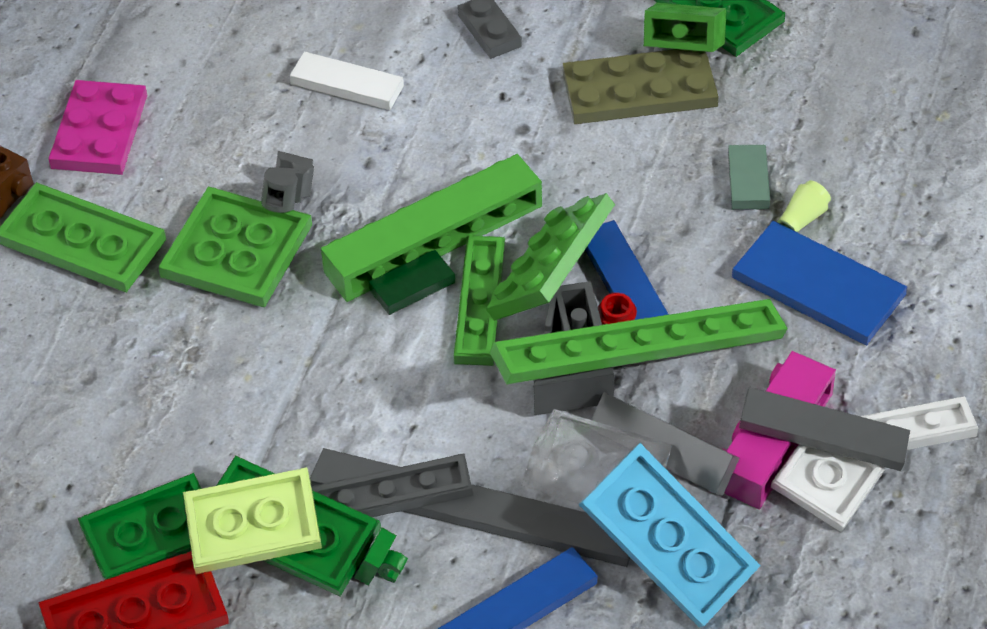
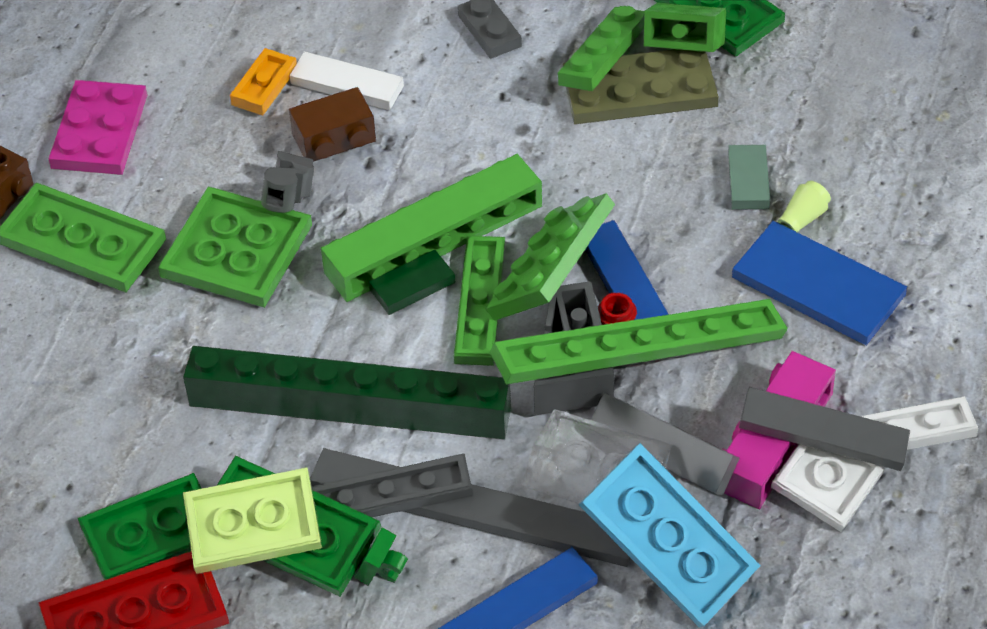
none -> dark green brick [183,346,511,440]
none -> light orange plate [230,48,297,116]
none -> reddish brown brick [289,87,376,162]
none -> bright green plate [558,6,645,91]

